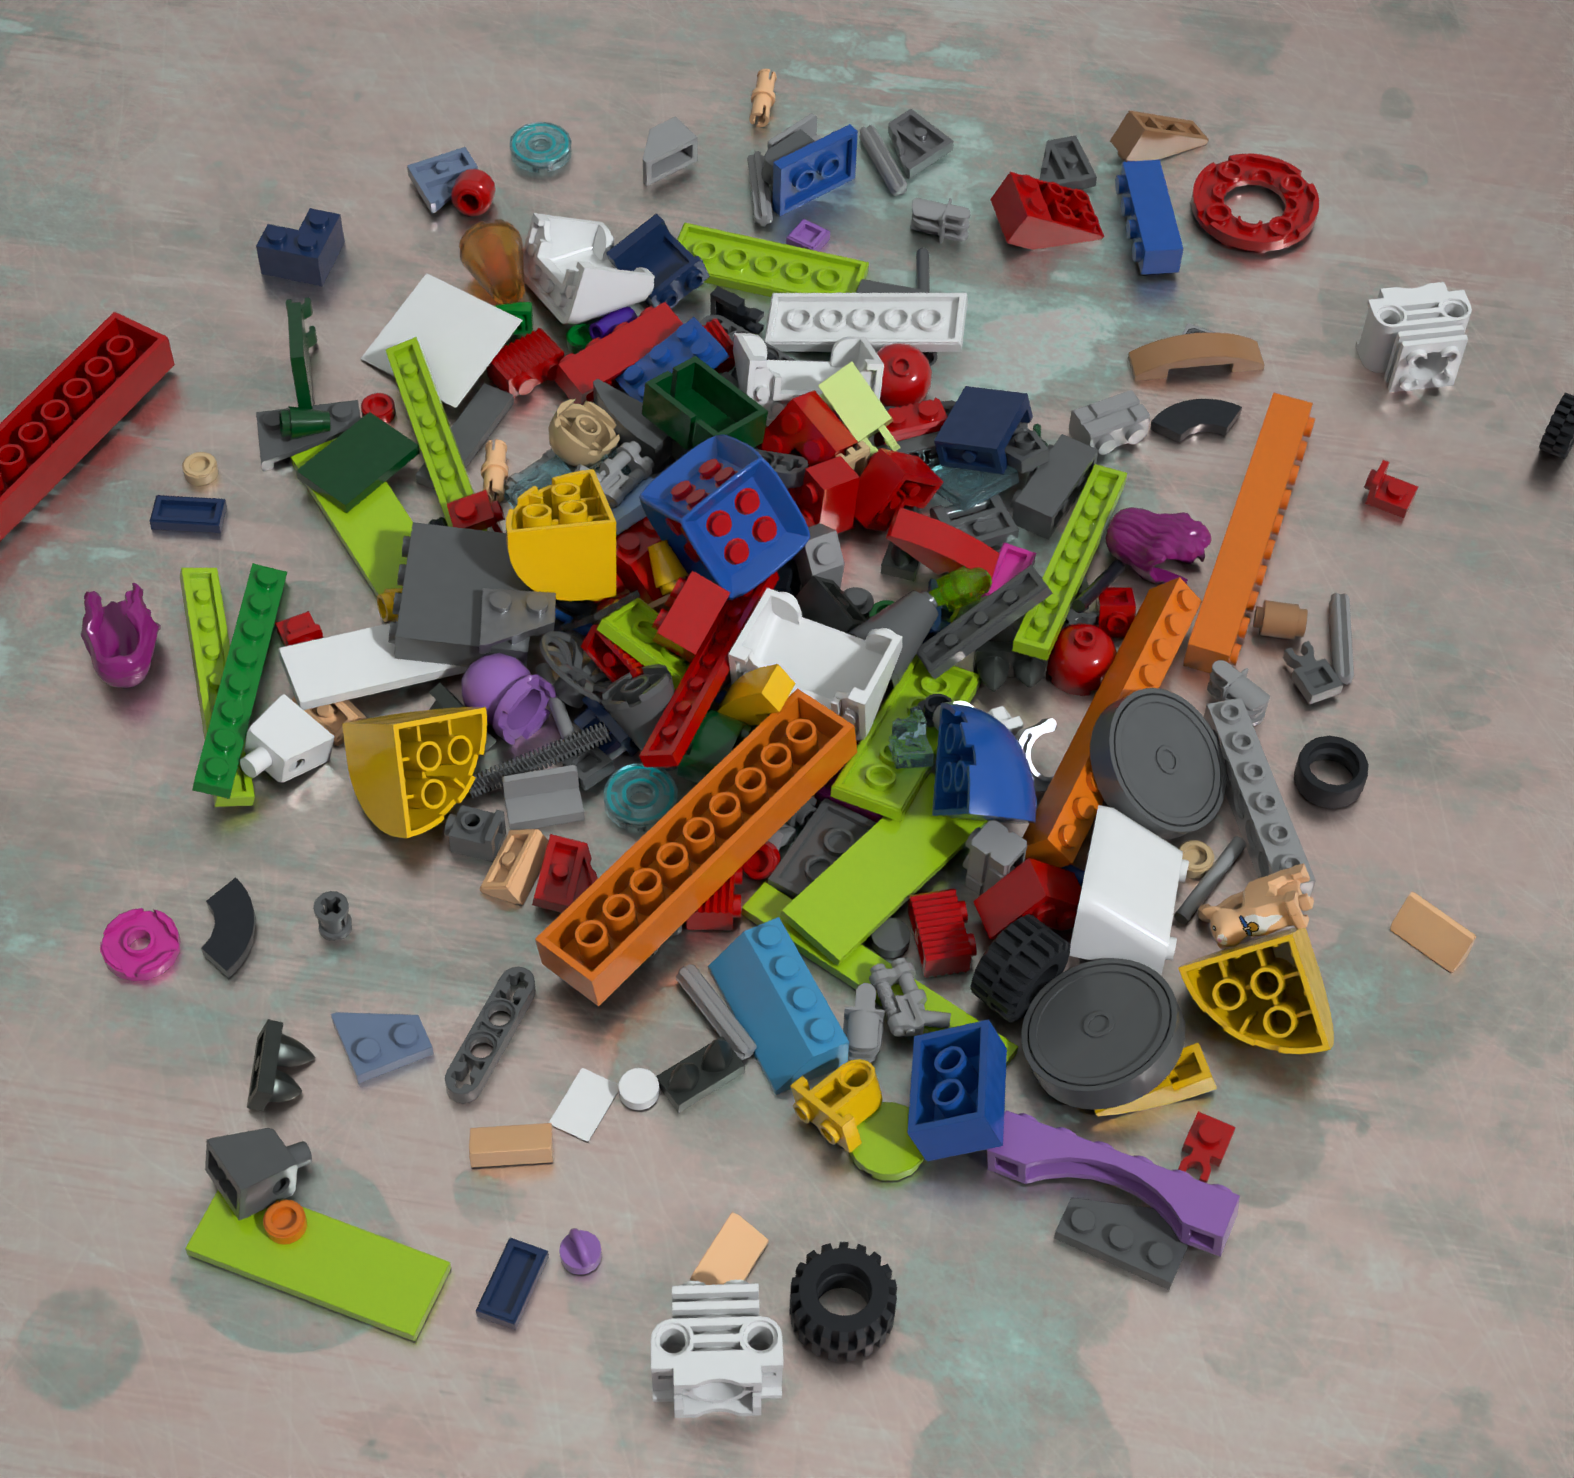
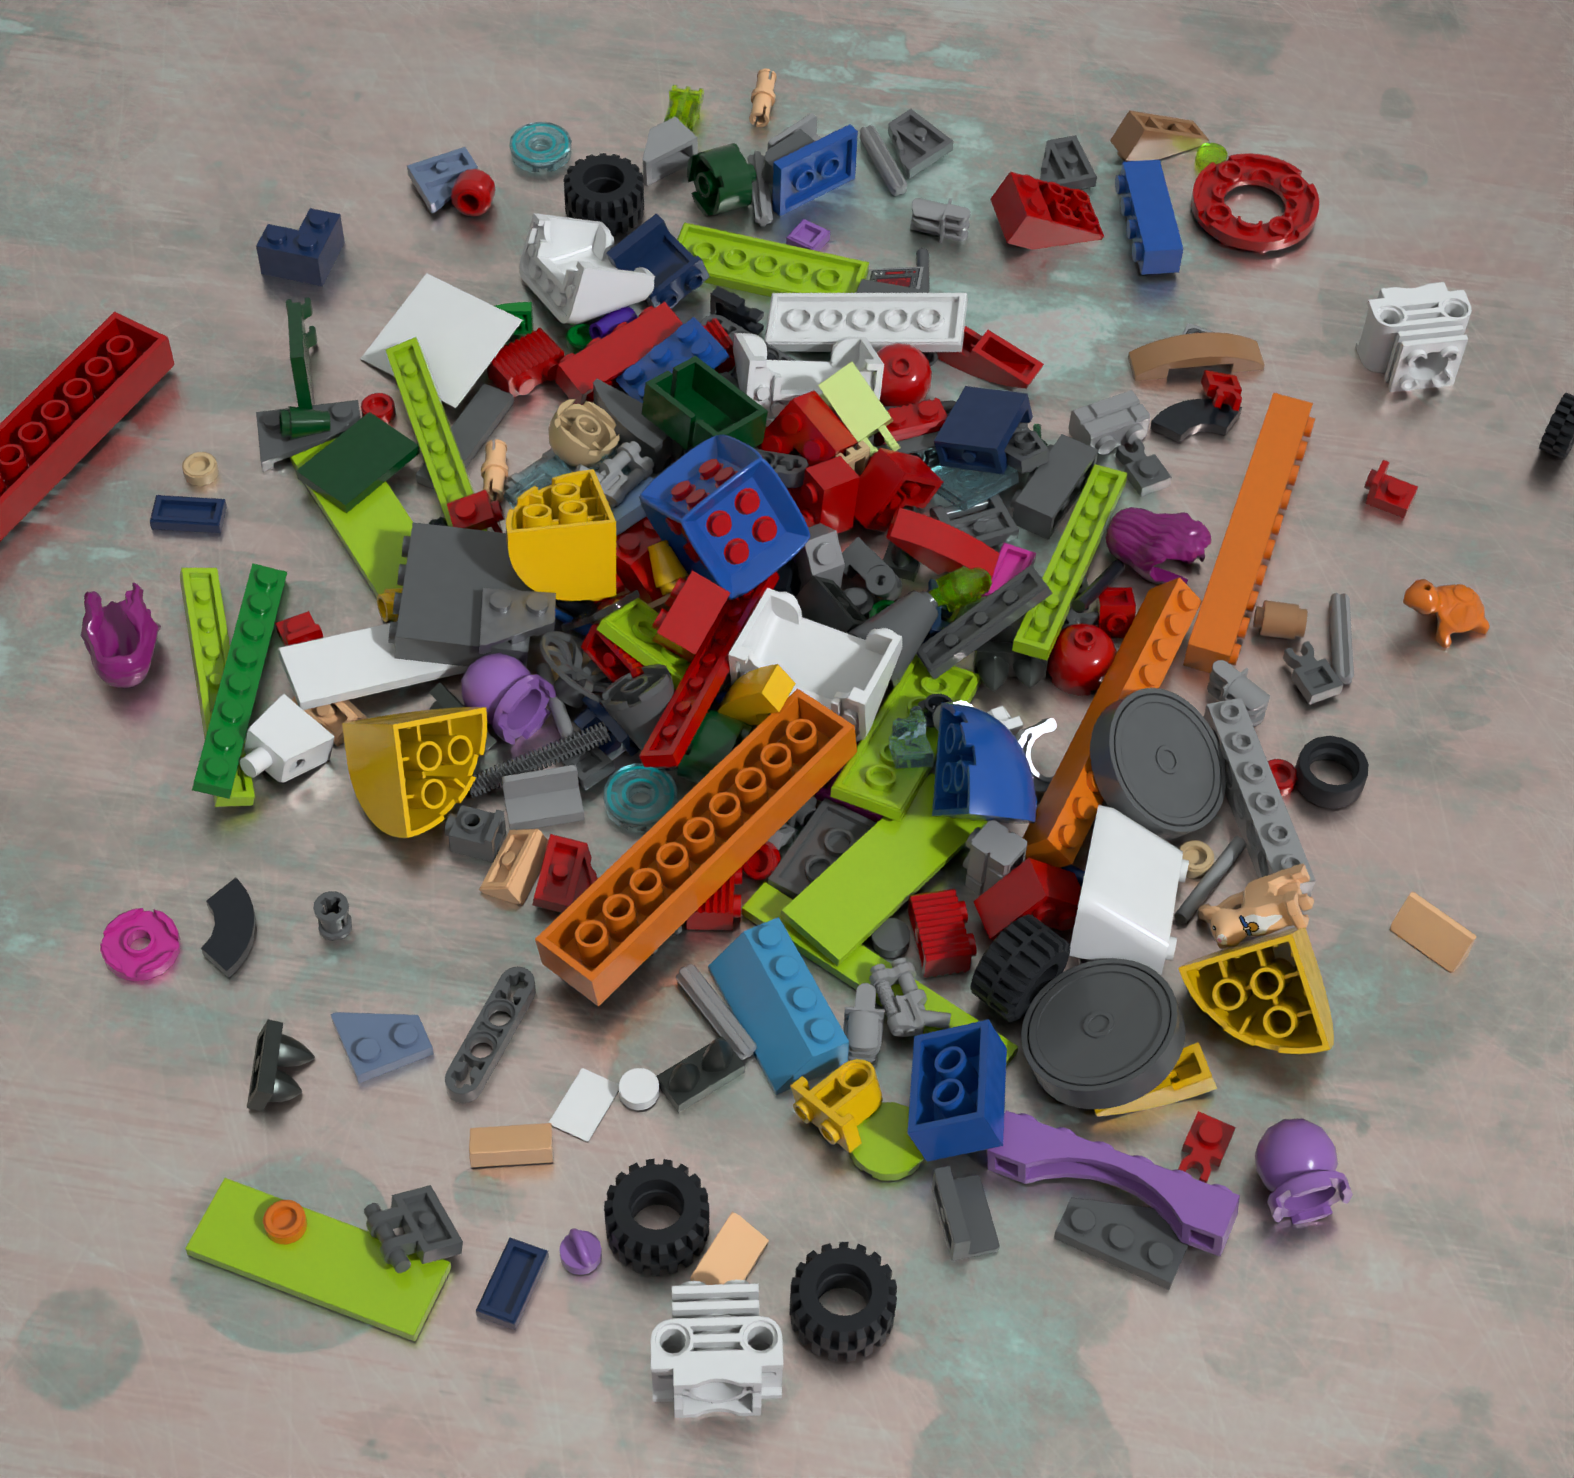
dark grey torso [205,1128,312,1220] -> none
clear orange cone [459,219,525,304] -> none
none -> dark grey plate [364,1185,463,1273]
none -> black tyre [564,153,644,236]
none -> black tyre [604,1159,709,1276]
none -> clear neon green arm [664,84,704,133]
none -> dark green brick [687,143,757,216]
none -> dark grey leg [842,537,902,601]
none -> sticker [867,267,924,289]
none -> dark grey panel [931,1166,1000,1261]
none -> red slope [937,326,1044,389]
none -> dark grey plate [1116,439,1172,497]
none -> clear neon green tile [1195,143,1228,170]
none -> red plate [1201,370,1242,411]
none -> medium lavender tile [1254,1118,1353,1224]
none -> red tile [1268,759,1297,796]
none -> orange animal [1403,579,1490,648]

